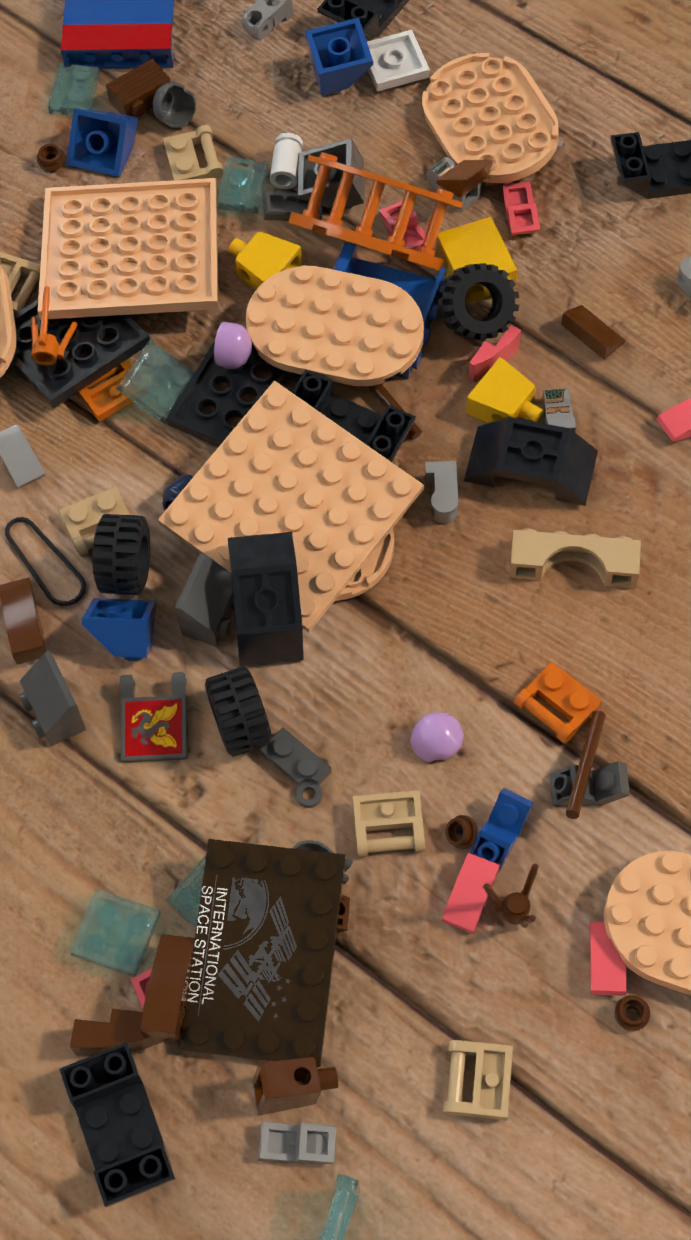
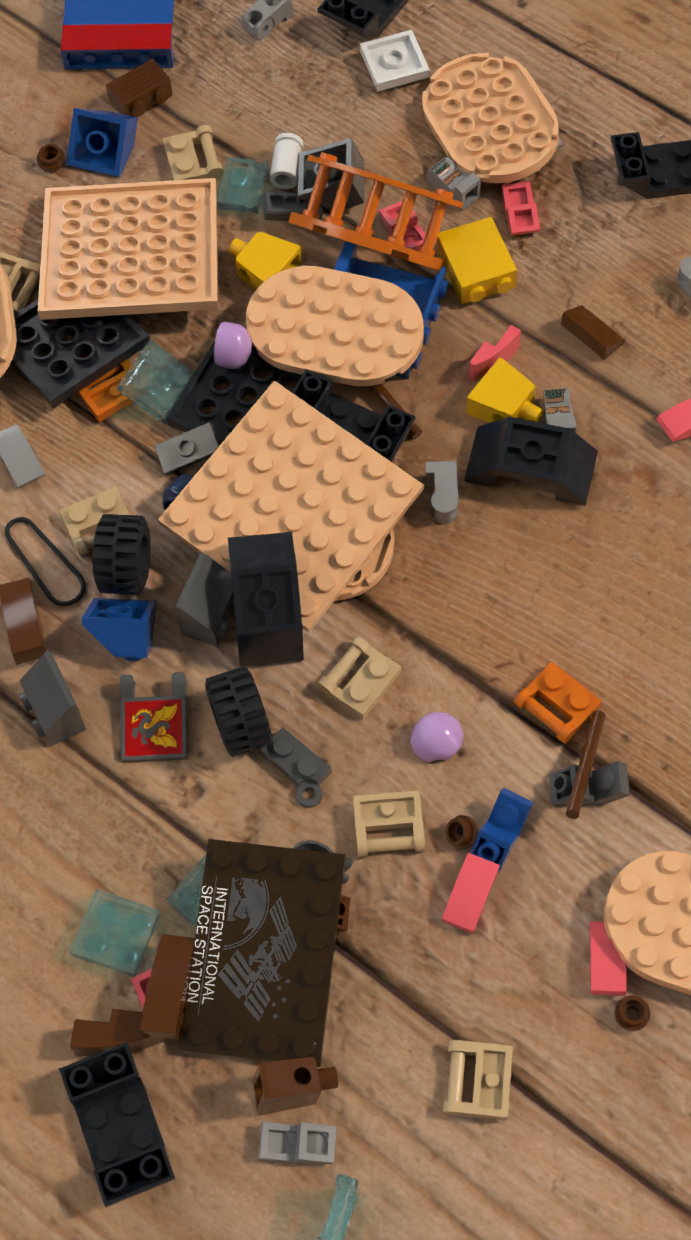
orange plant [31,286,77,366] -> none
clear light blue plate [48,63,100,116] -> none
dark grey hair [152,82,196,128] -> none
blue slope [305,18,374,96] -> none
reddish brown slope [437,160,493,198] -> none
black tyre [438,263,519,340] -> none
reddish brown plant [483,863,539,928] -> none
tan arch [509,528,641,589] -> none
none -> dark grey plate [154,422,220,475]
none -> tan plate [316,636,402,720]

